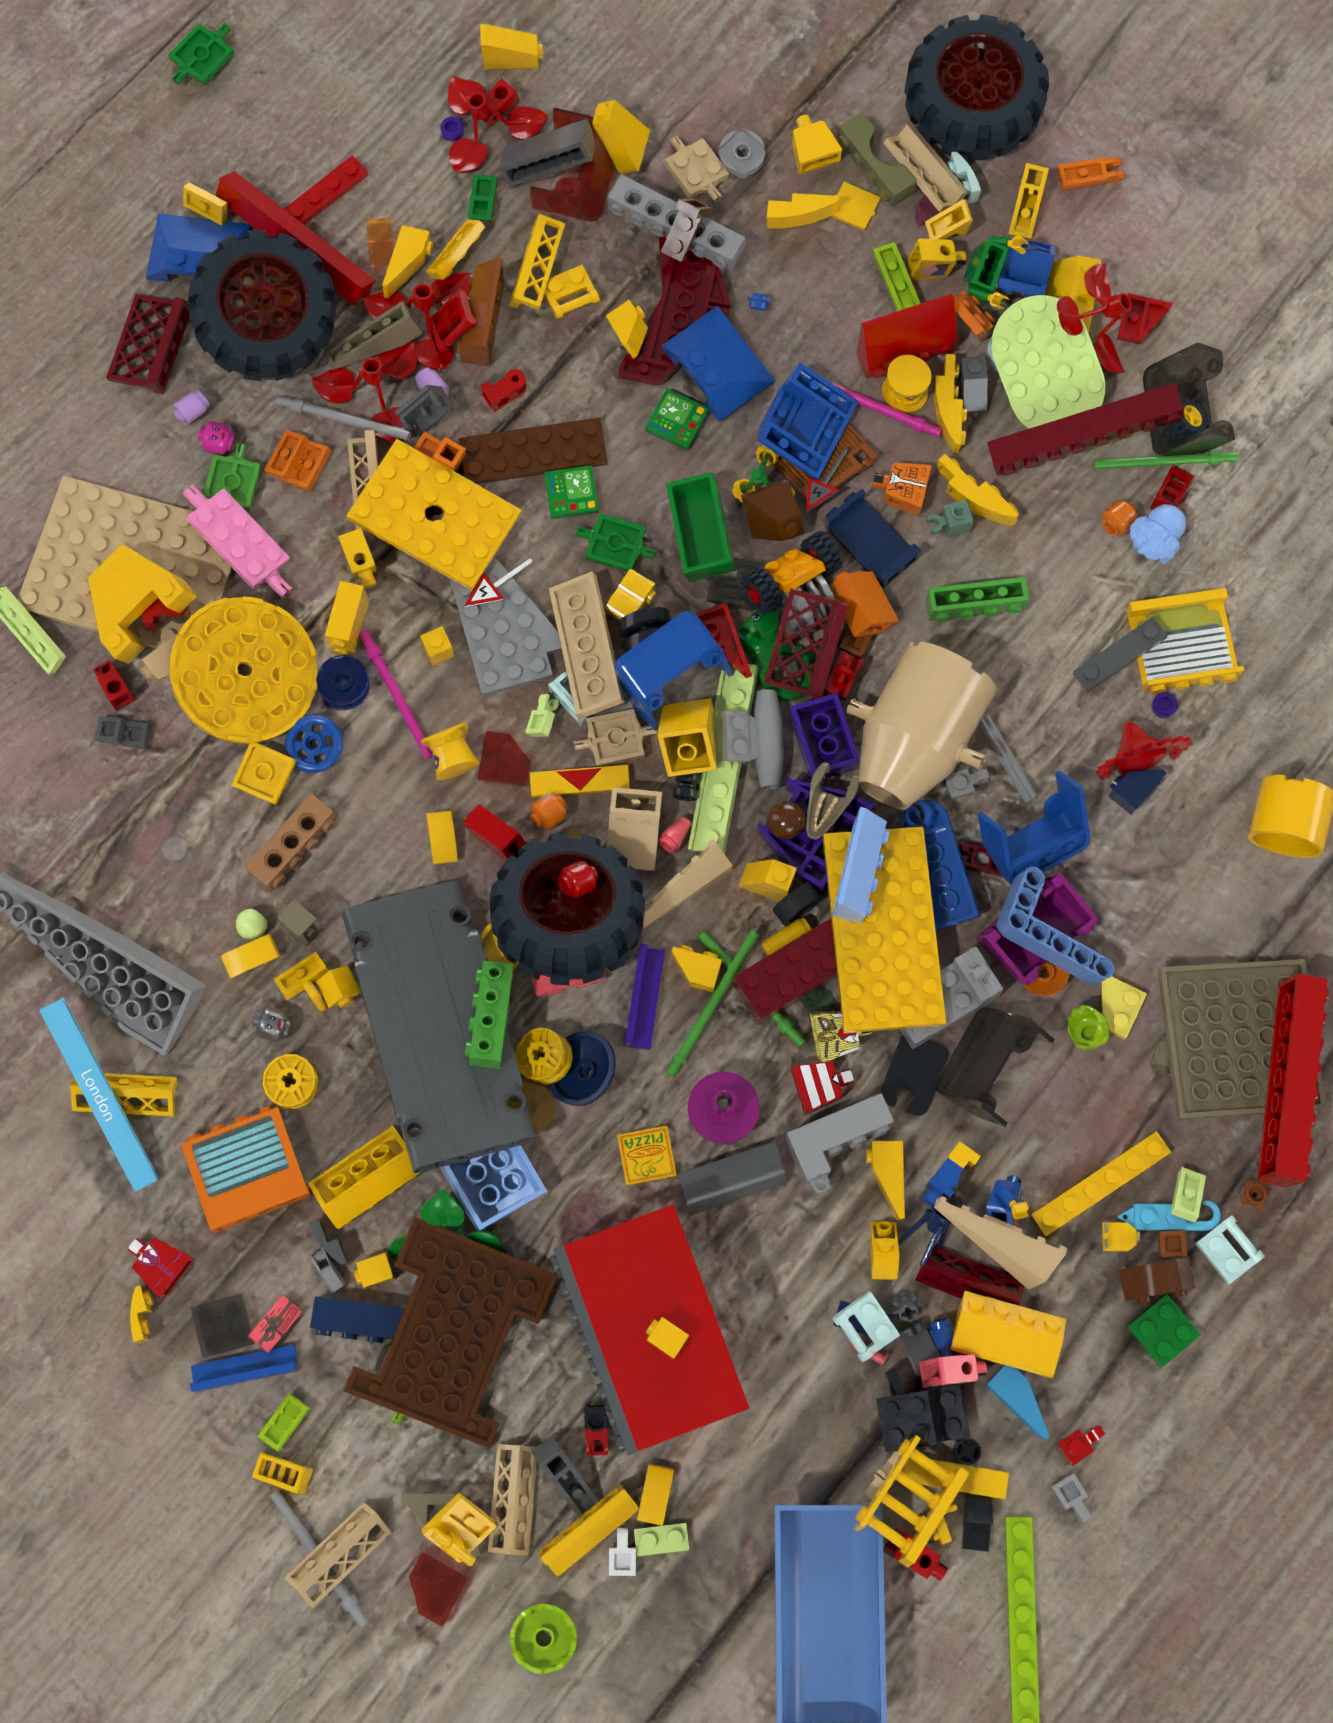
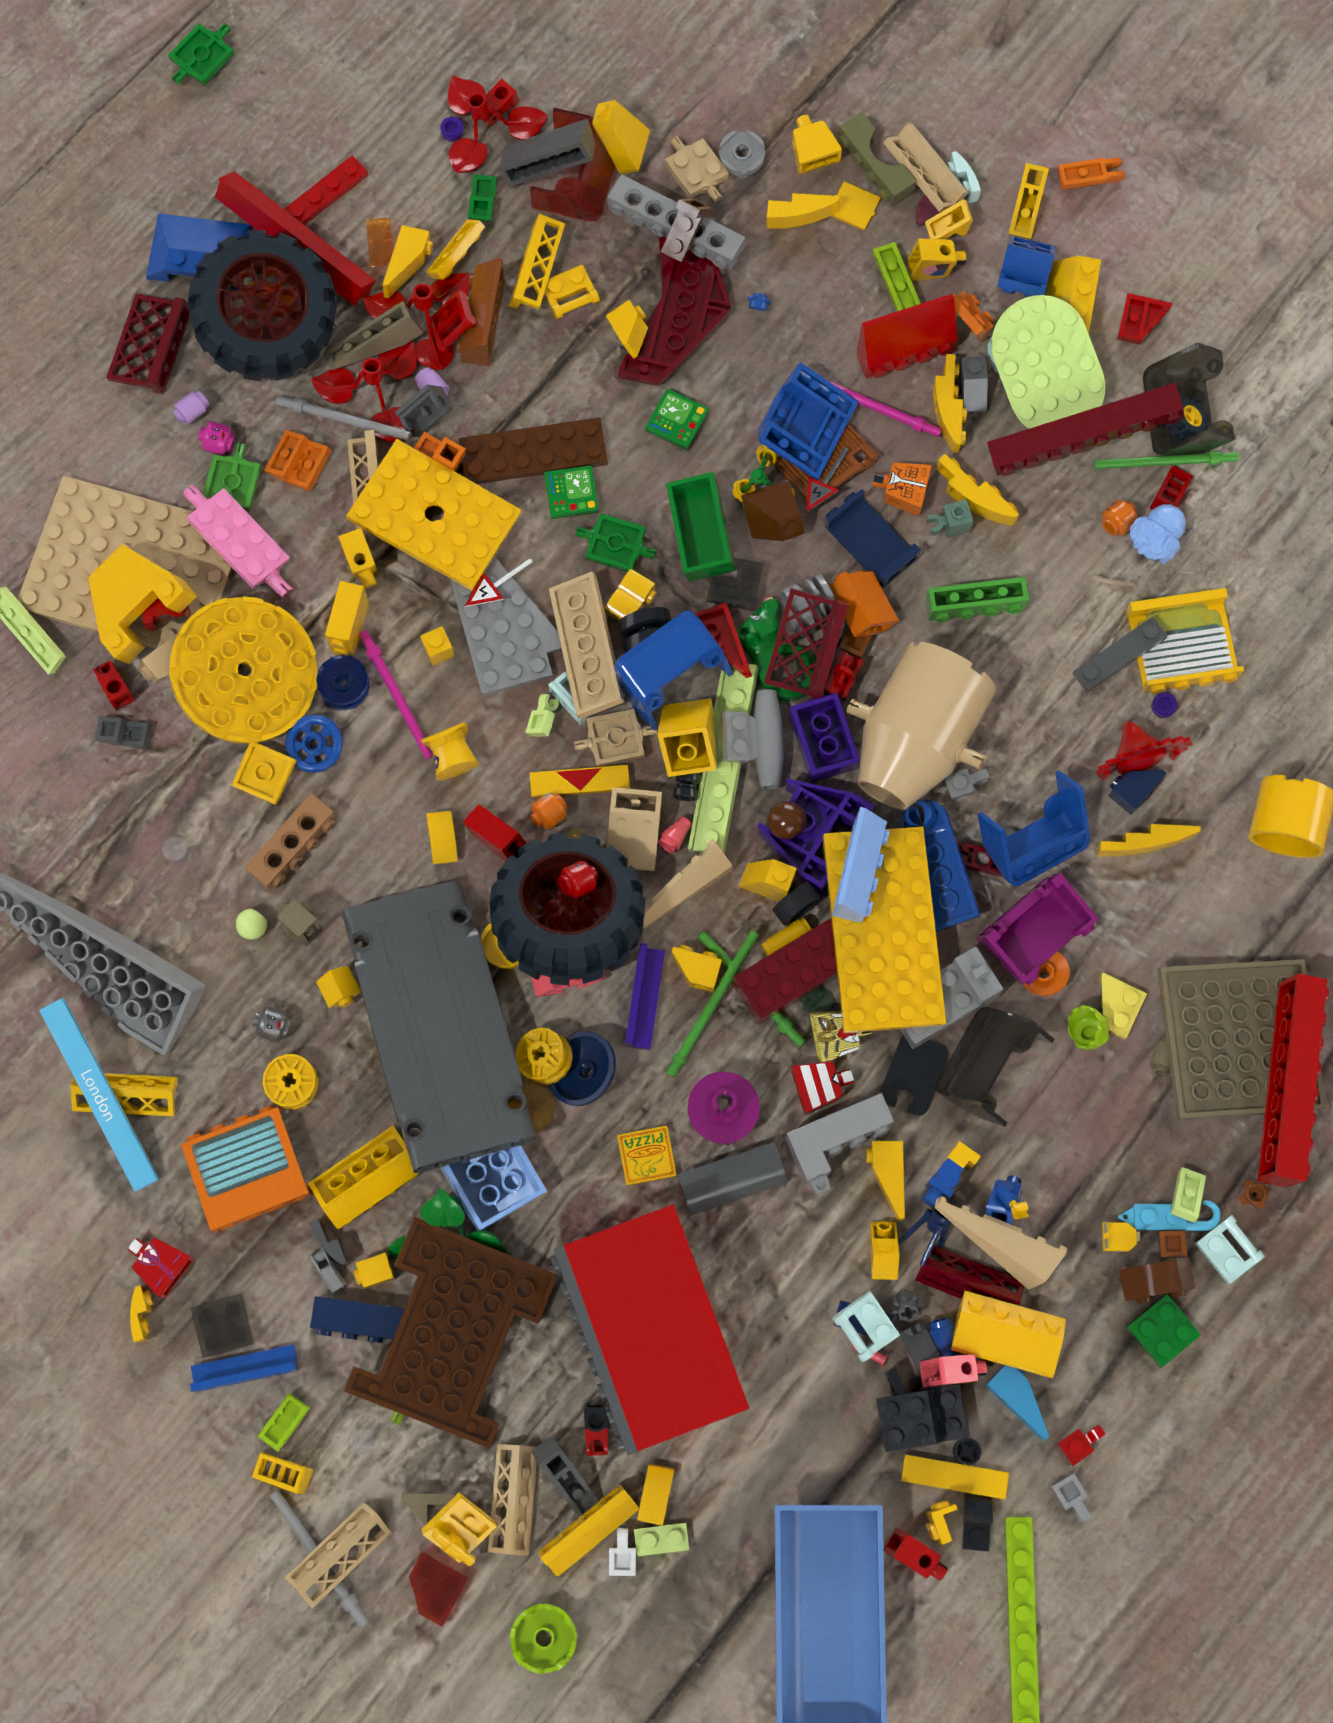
yellow plate [183,183,227,226] -> none
yellow slope [221,934,280,979] -> none
coral tile [247,1295,302,1353] -> none
yellow plate [273,951,329,1011] -> none
bright green brick [465,960,514,1069] -> none
clear red plate [478,731,531,787] -> none
yellow slope [480,24,543,70] -> none
red leg [480,369,526,413] -> none
yellow brick [646,1317,689,1359] -> none
blue slope [661,306,775,422] -> none
plate [741,531,843,615] -> none
dark tan animal [806,762,859,839] -> none
yellow fence [854,1435,970,1567] -> none
tan plate [864,1450,906,1500] -> none
yellow hat [882,355,932,413] -> none
black wheel [904,14,1049,161] -> none
green torso [963,235,1029,310] -> none
light grey axle [978,715,1037,803] -> none
medium blue beam [997,867,1114,985] -> none
yellow plate [1030,1131,1172,1237] -> none
red plant [1057,263,1131,374] -> none
none -> yellow slope [1096,824,1201,857]

